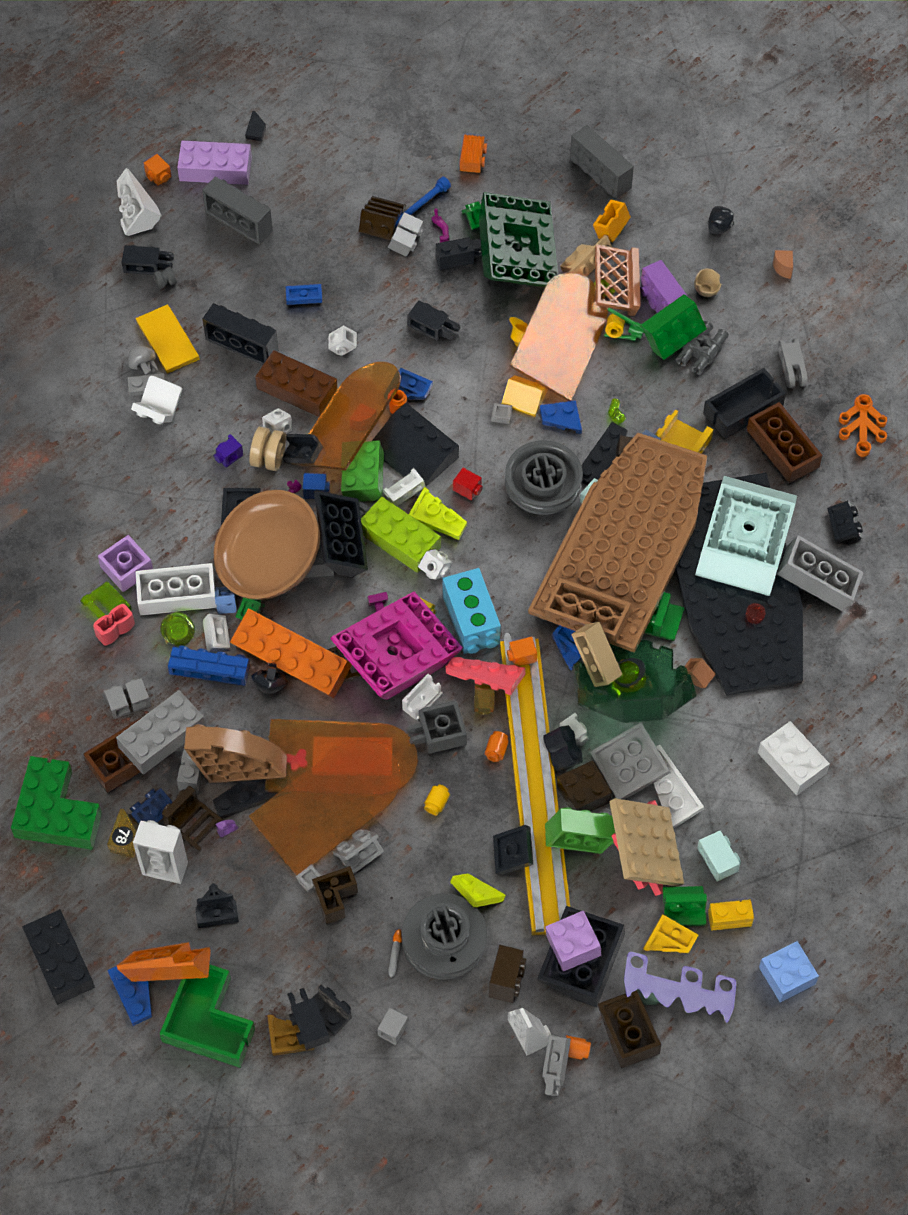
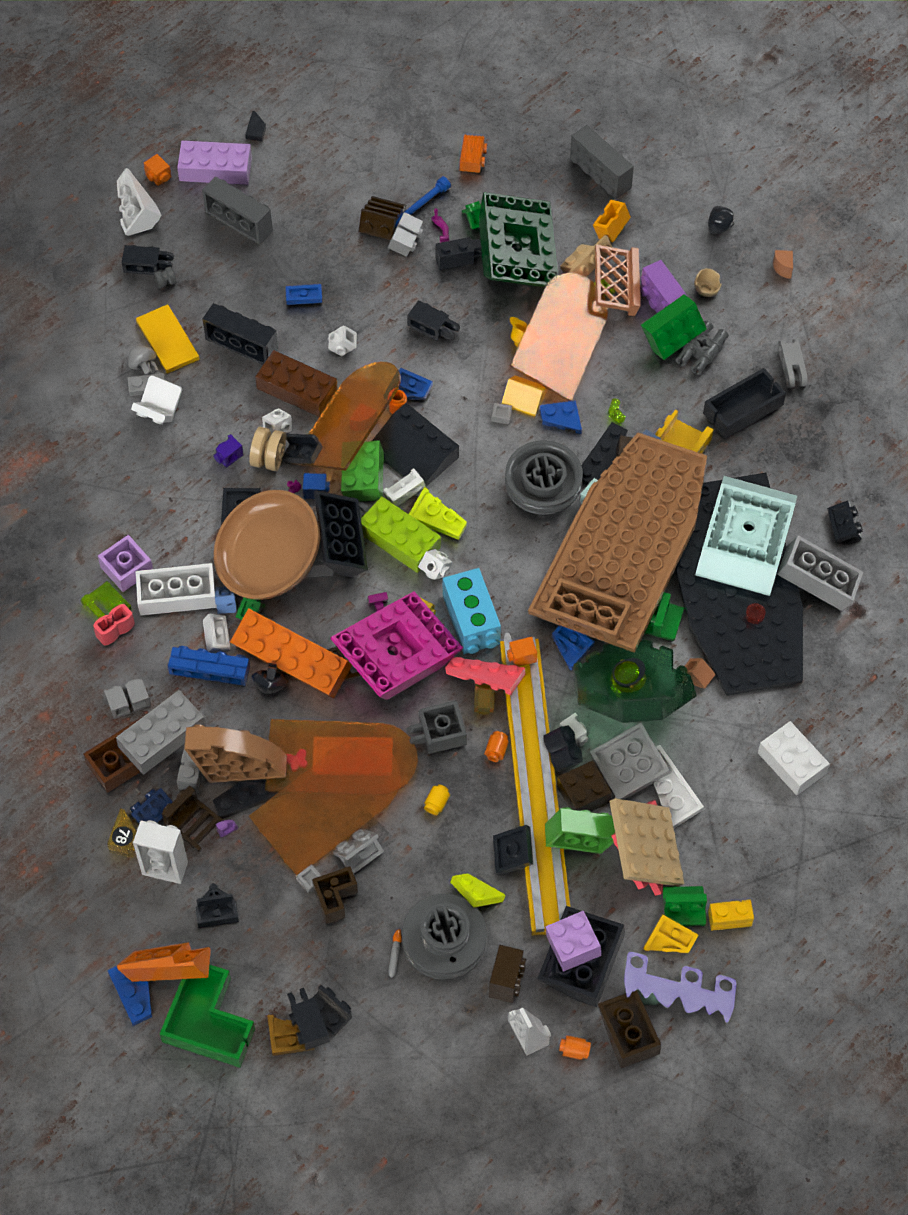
green piece [11,756,102,850] -> none
black brick [22,909,95,1005] -> none
clear neon green piece [160,612,195,647] -> none
light grey brick [377,1008,408,1045] -> none
white hinge [402,674,443,721] -> none
red brick [453,468,483,501] -> none
light grey hinge [542,1035,571,1096] -> none
tan brick [571,622,623,687] -> none
green plant [604,308,644,341] -> none
yellow brick [605,314,625,338] -> none
light aqua brick [697,831,741,882] -> none
reddish brown brick [747,402,823,484] -> none
light blue brick [759,941,819,1002] -> none
orange plant [839,394,887,457] -> none

